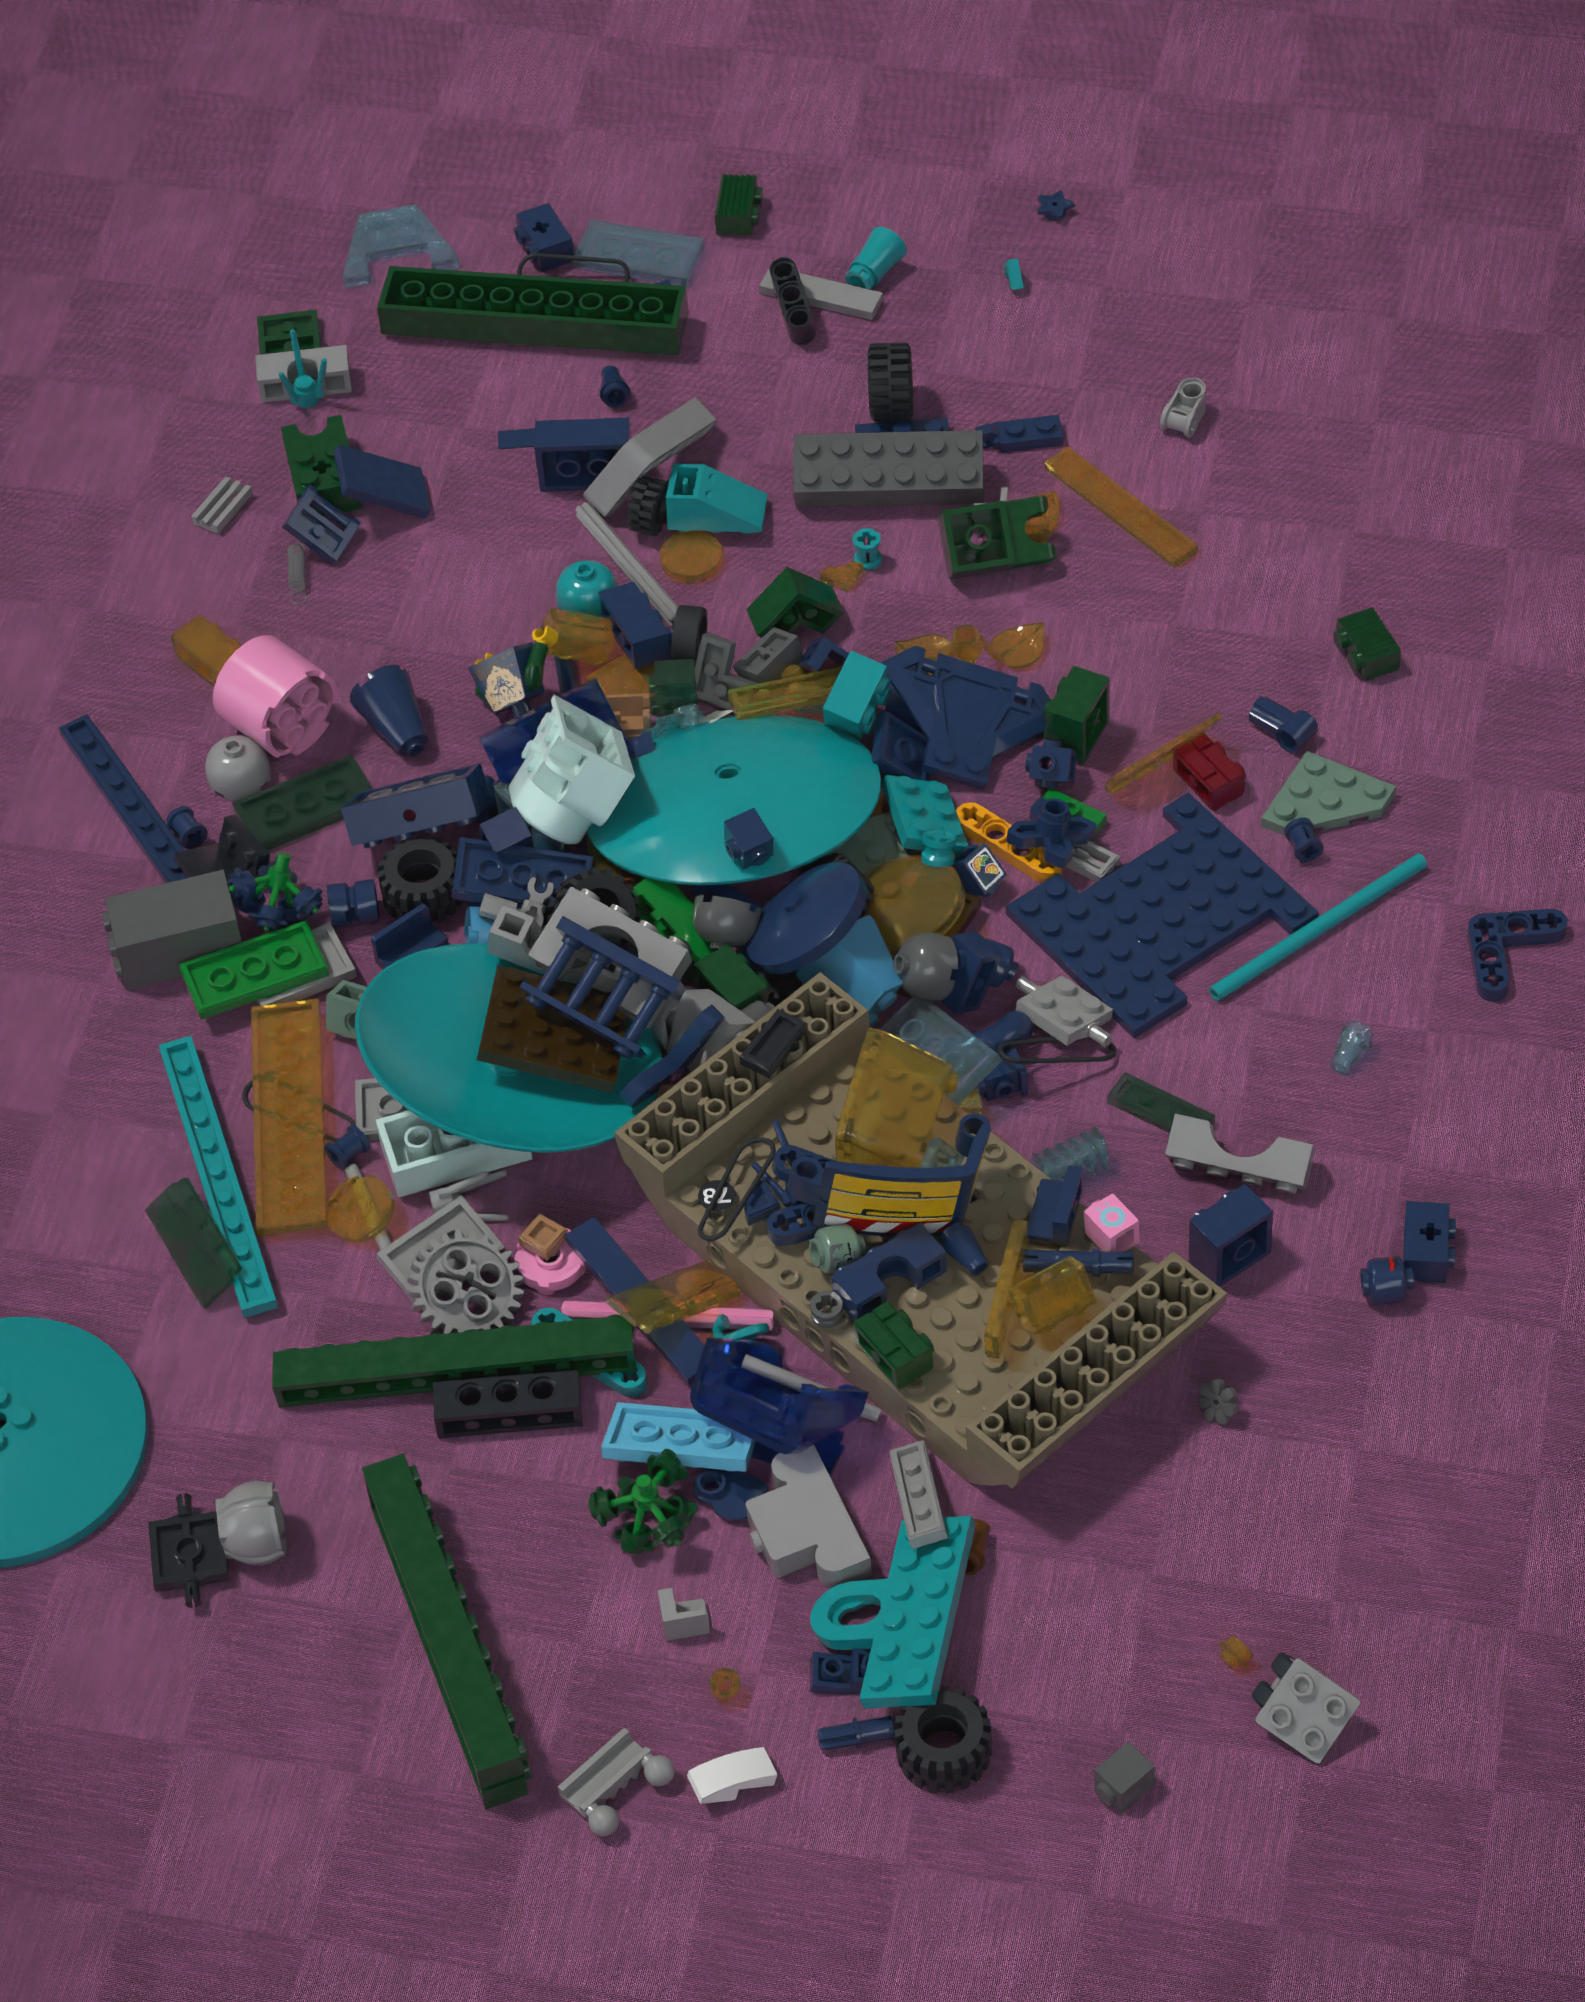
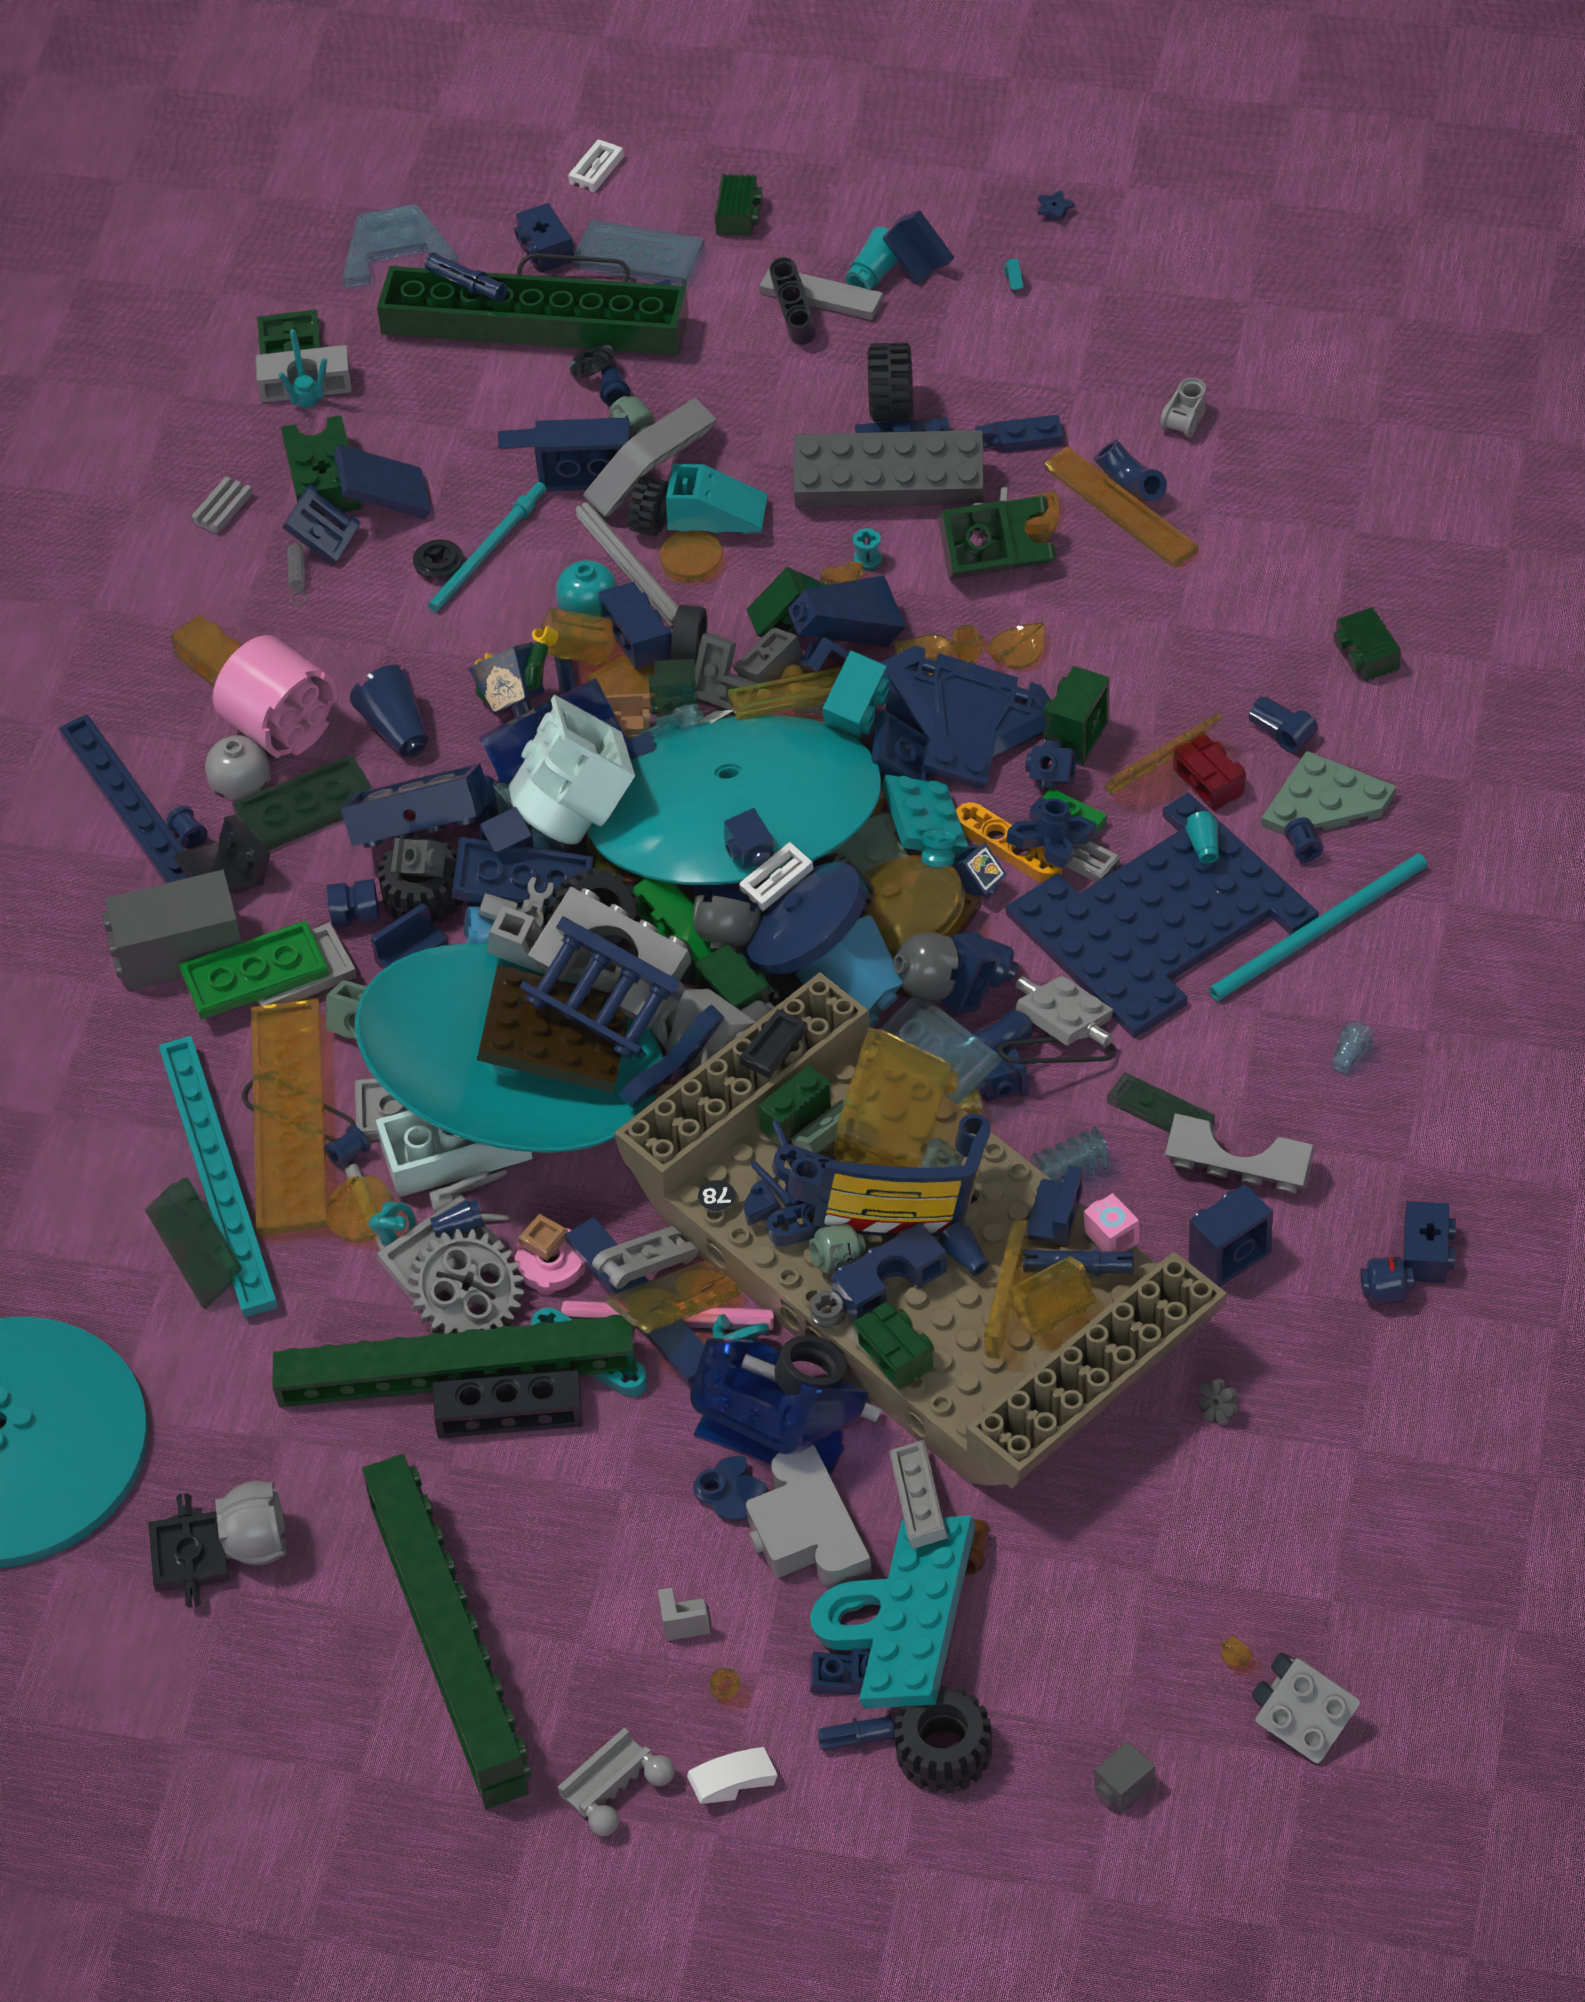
dark blue plant [228,852,323,931] -> none
dark green plant [588,1449,698,1554] -> none
medium azure plate [601,1402,760,1472] -> none
black piece [698,1137,776,1241] -> none
dark blue beam [1467,909,1567,1002] -> none
none -> teal piece [368,1201,416,1247]
none -> dark grey brick [391,838,447,877]
none -> black gear [413,539,464,581]
none -> dark blue pin [425,252,508,302]
none -> teal bar [428,482,547,613]
none -> dark blue cone [430,1199,485,1238]
none -> white tile [568,139,624,193]
none -> black gear [568,344,615,377]
none -> light grey plate [592,1226,699,1289]
none -> sand green head [609,396,655,438]
none -> white tile [739,842,814,911]
none -> dark green brick [757,1065,831,1147]
none -> black tyre [774,1335,848,1404]
none -> dark blue slope [788,576,906,646]
none -> sand green plate [790,1099,867,1154]
none -> dark blue panel [883,210,955,284]
none -> dark blue cylinder [1094,440,1167,501]
none -> teal cone [1185,811,1219,864]

